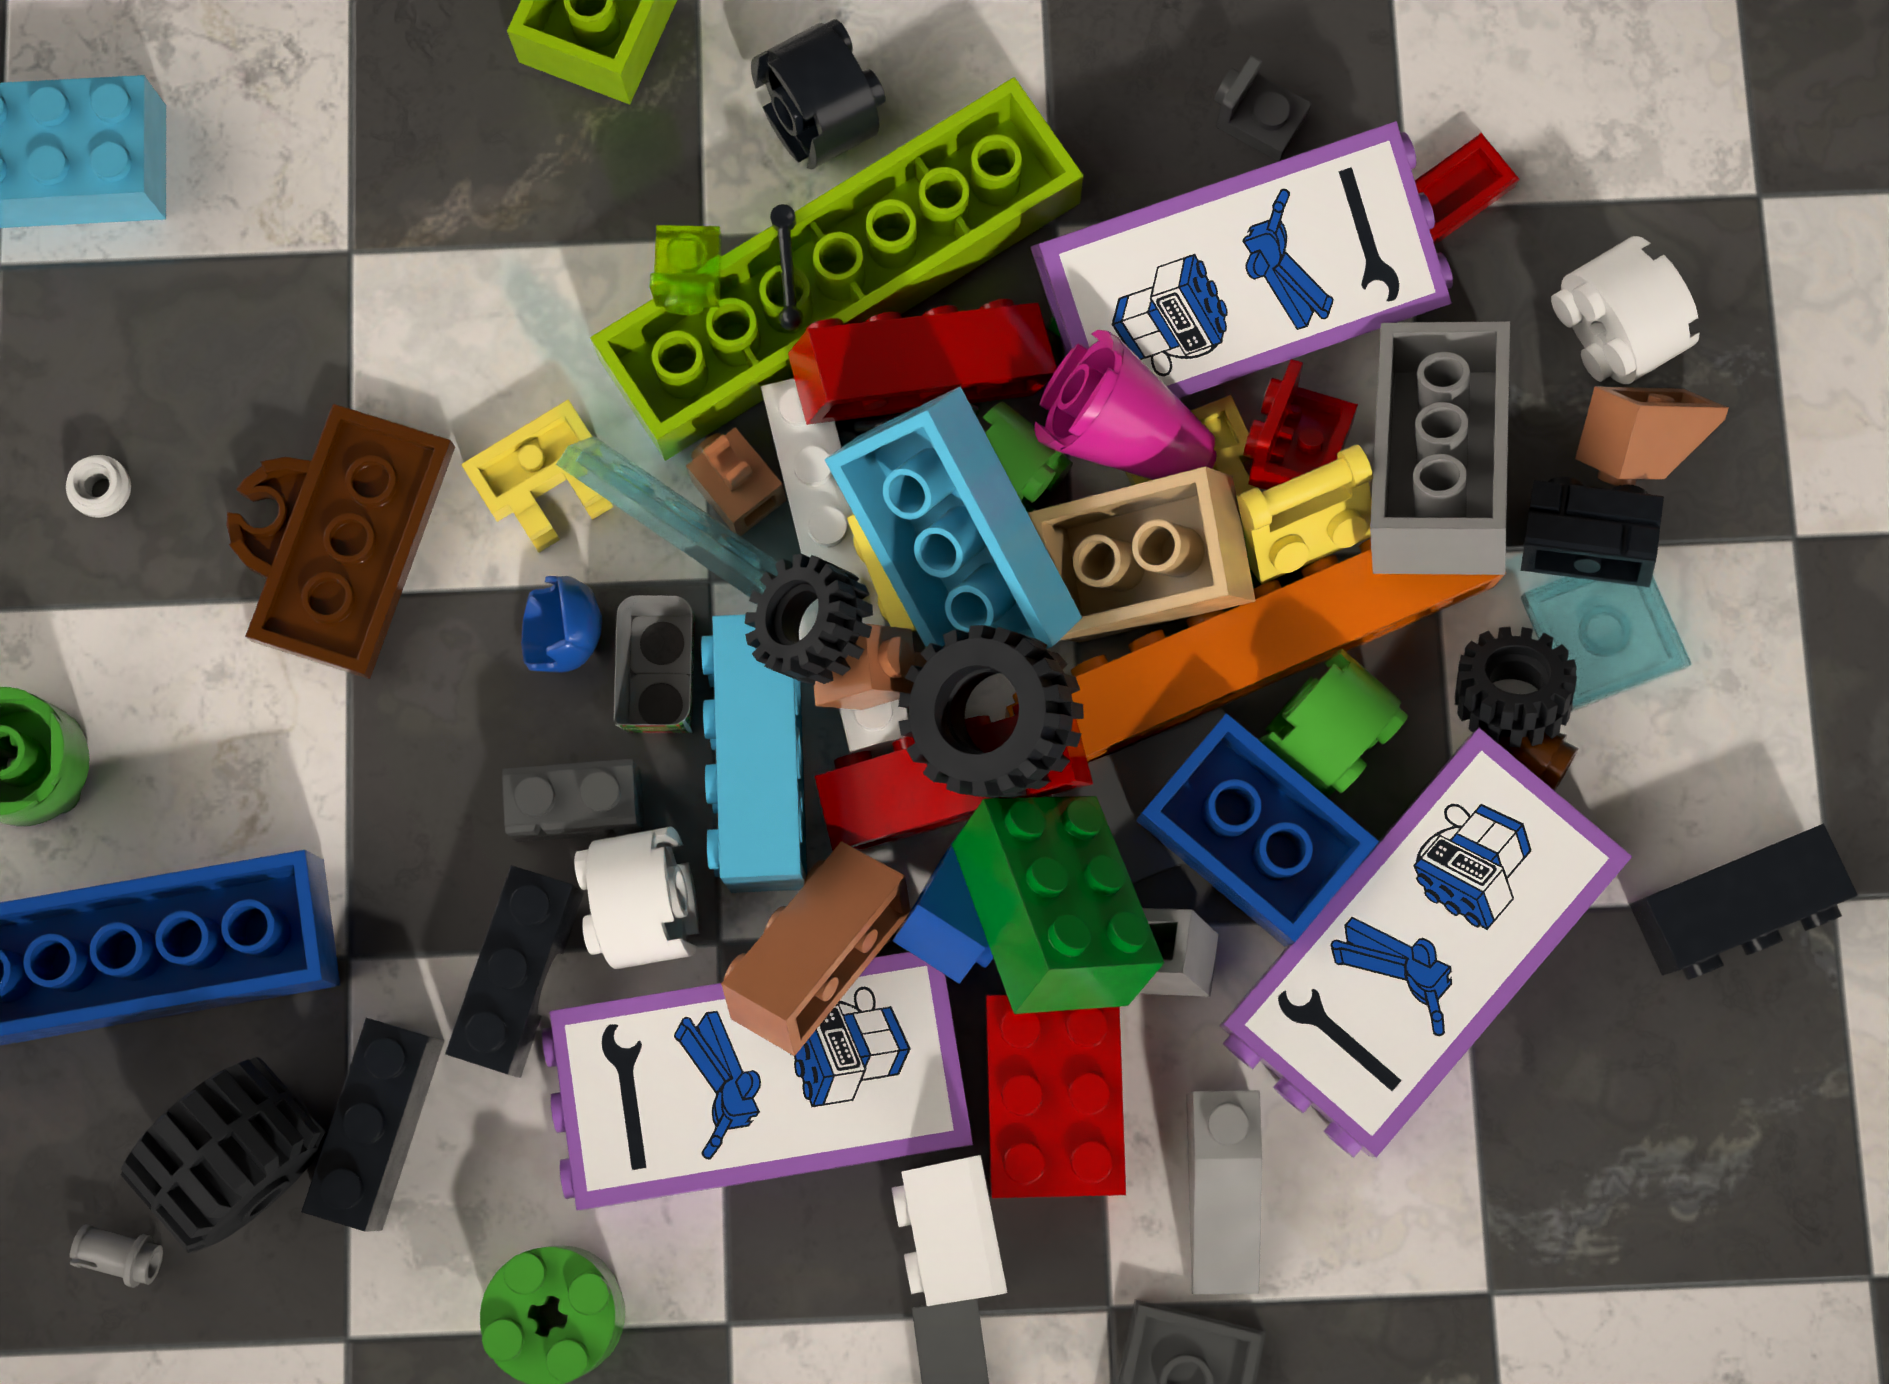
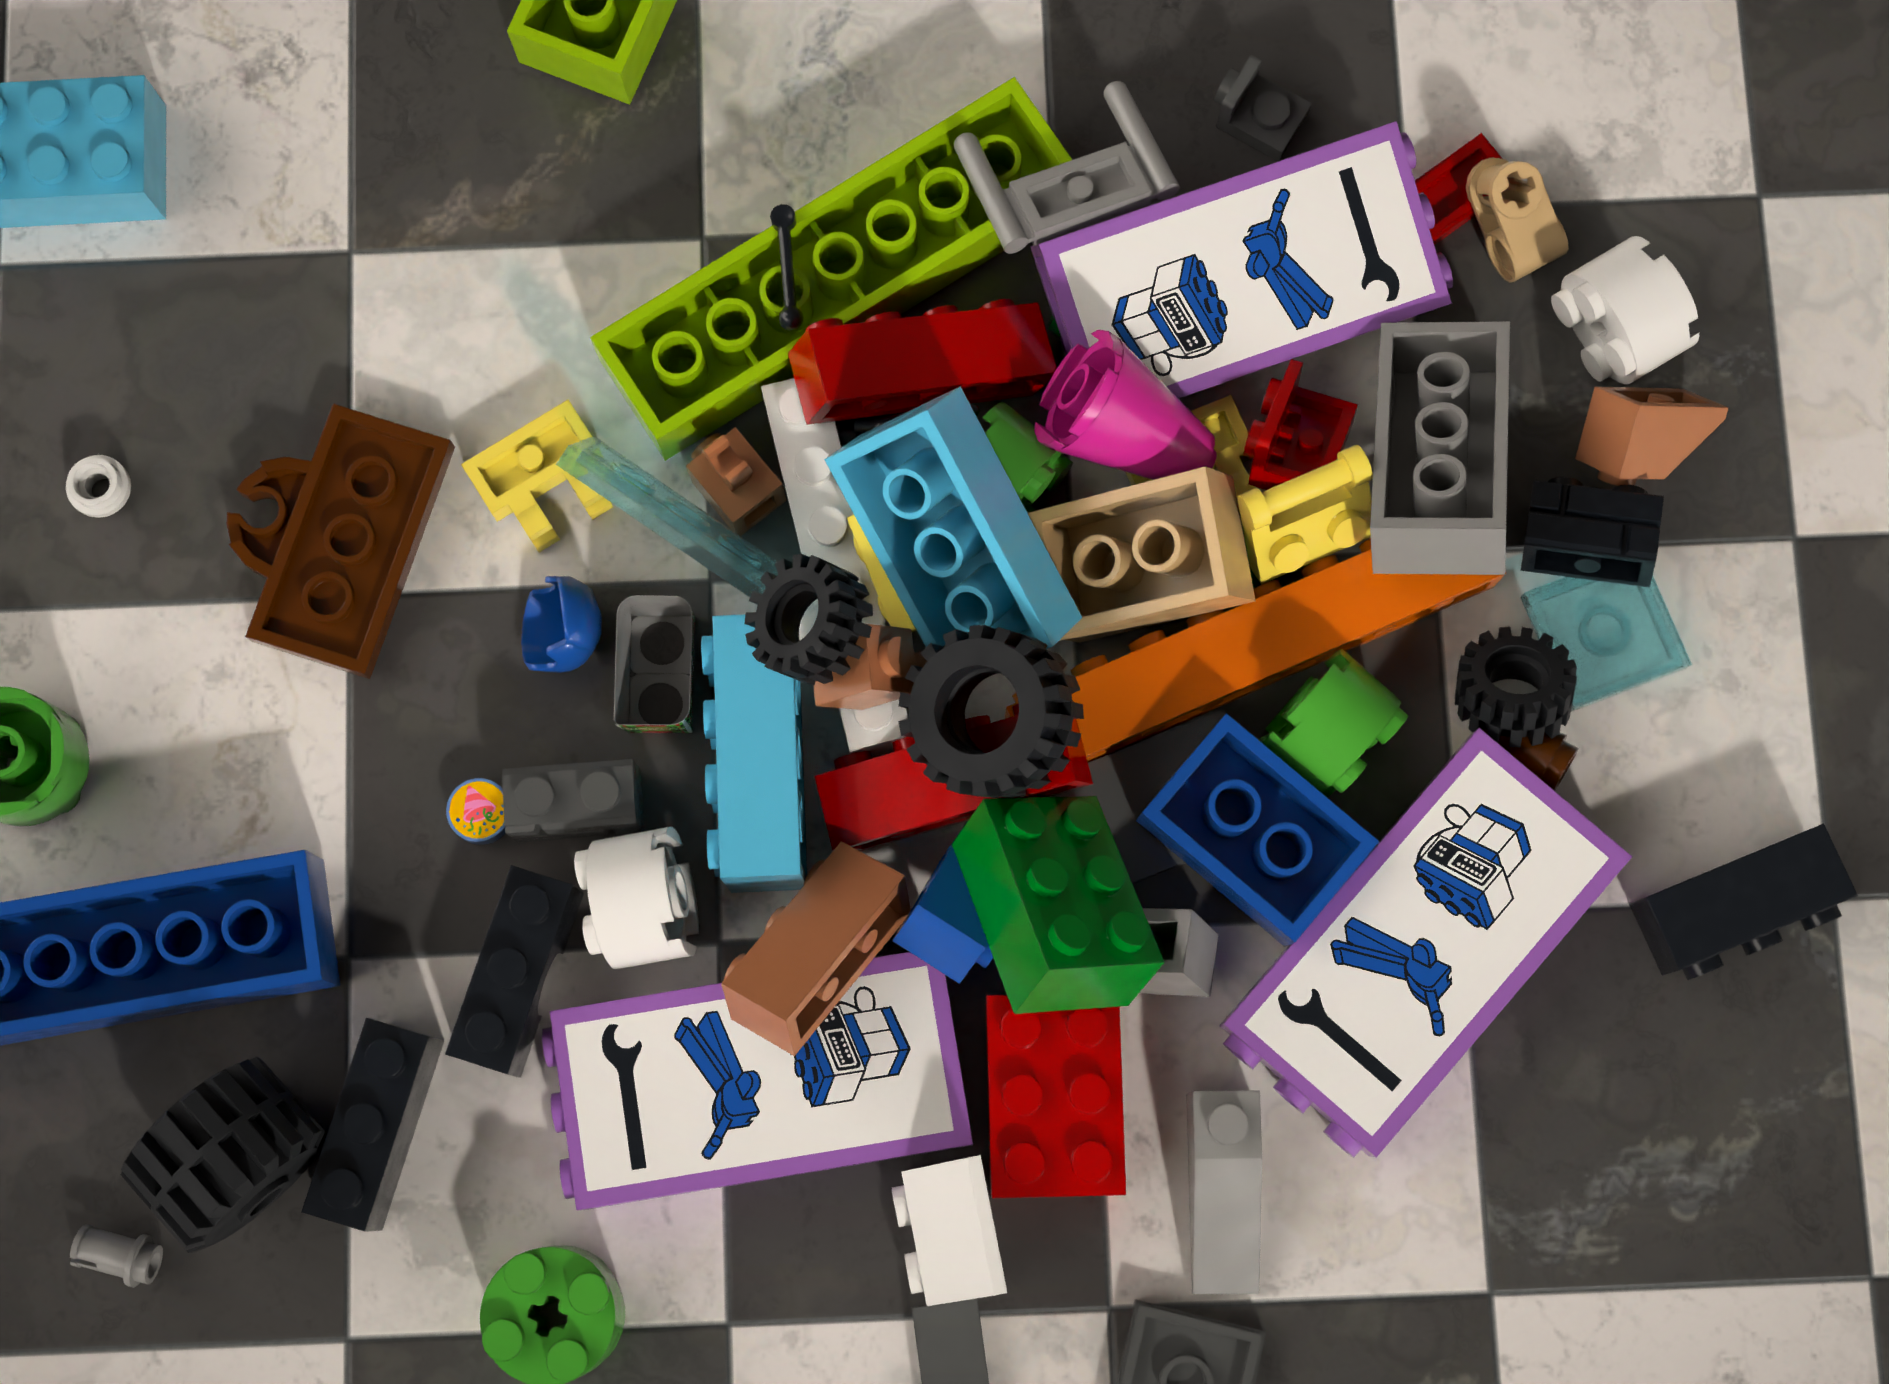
clear neon green bracket [649,225,722,315] -> none
black brick [751,19,886,170] -> none
none -> tile [446,778,506,845]
none -> light grey plate [954,81,1180,254]
none -> tan piece [1466,157,1569,283]

